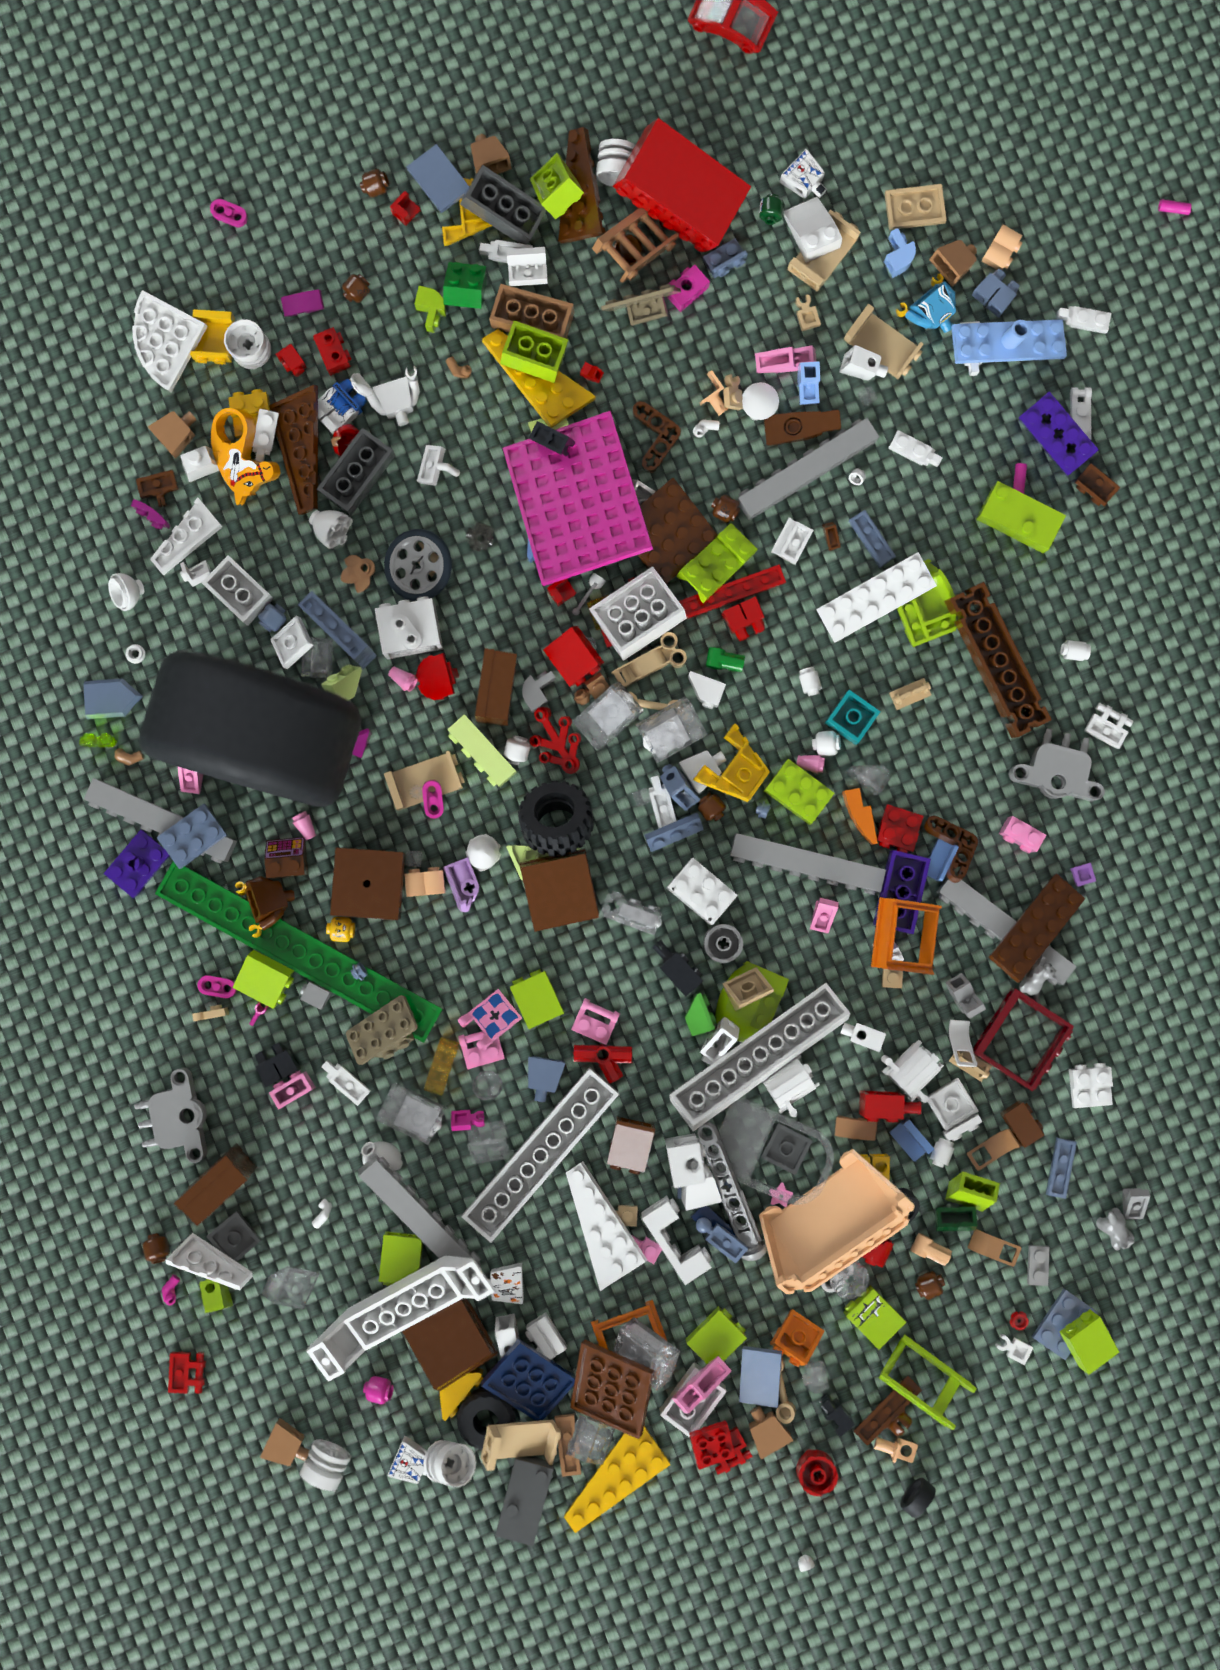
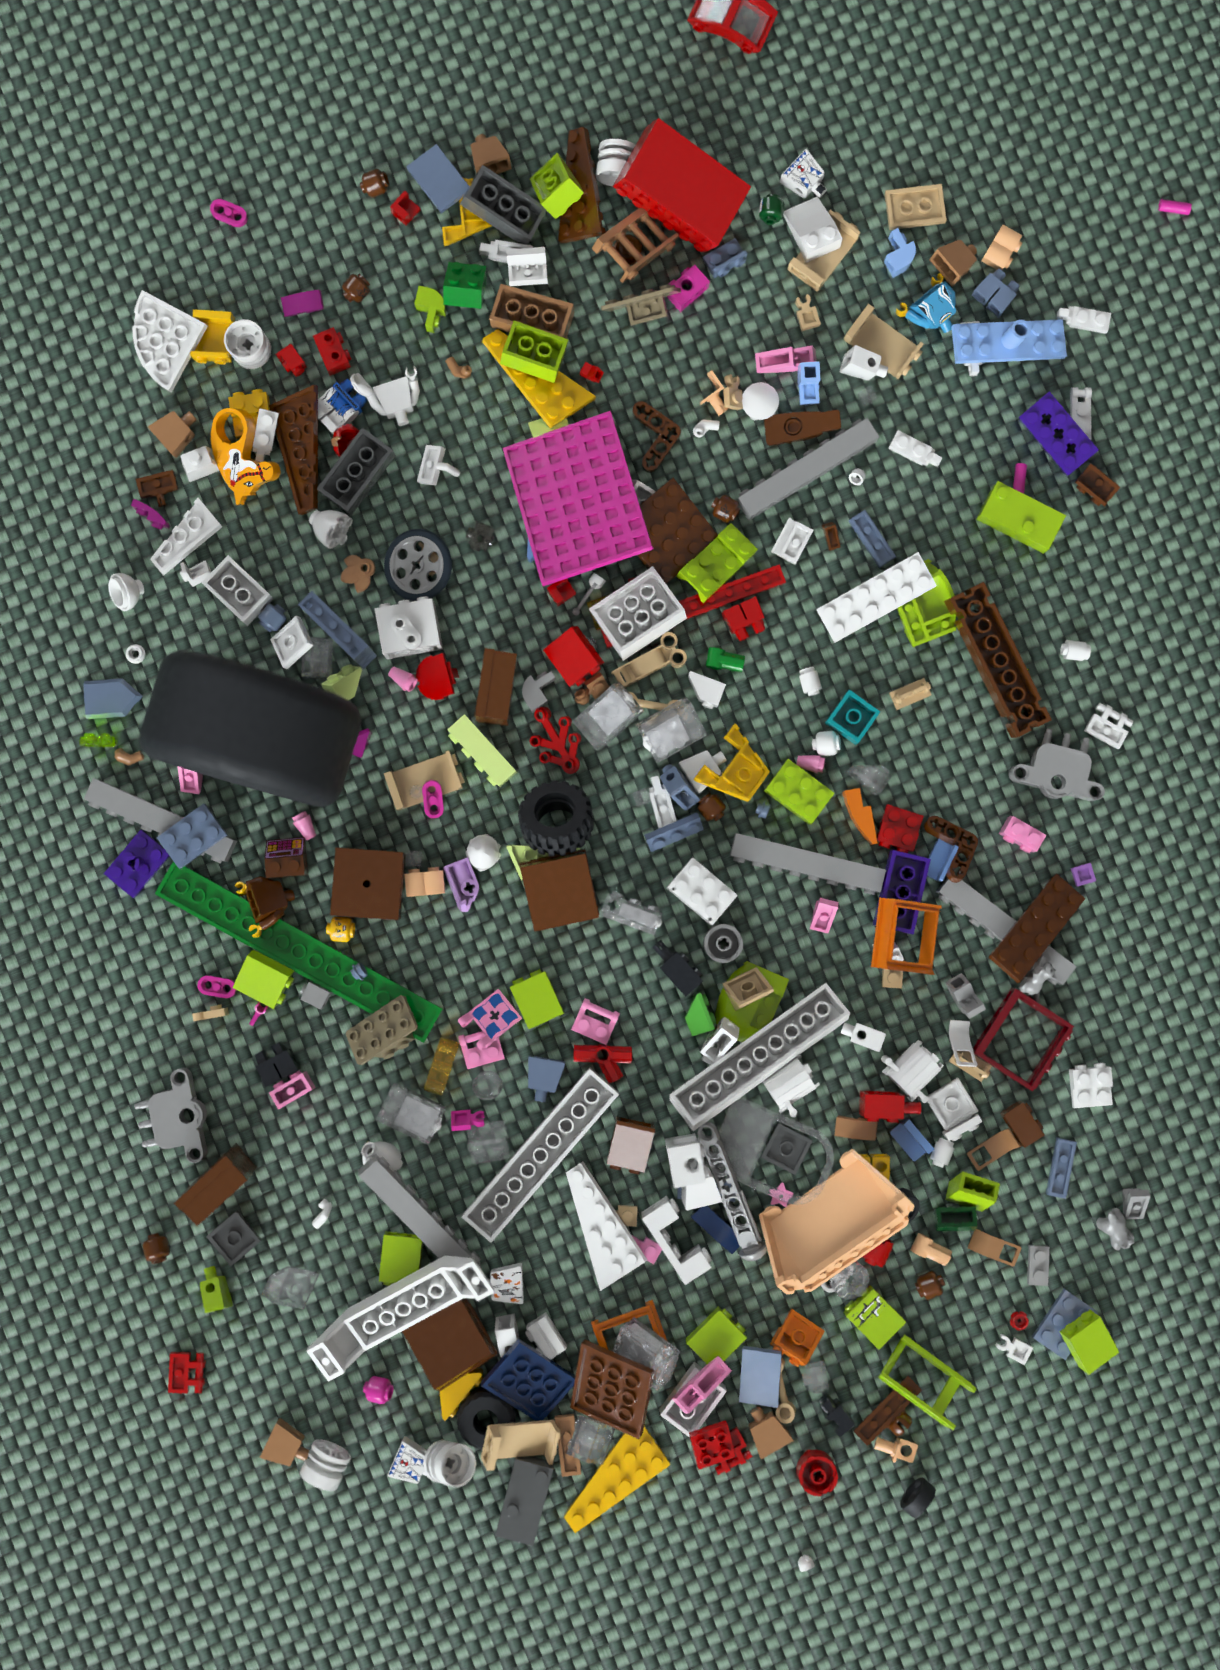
dark pink arm [162,1274,180,1305] -> none
white wing [166,1233,253,1290] -> none
white hinge [322,1060,371,1106] -> none
white head [504,735,531,765] -> none
black hinge [529,421,575,456] -> none
sand blue plate [696,1217,748,1263] -> none

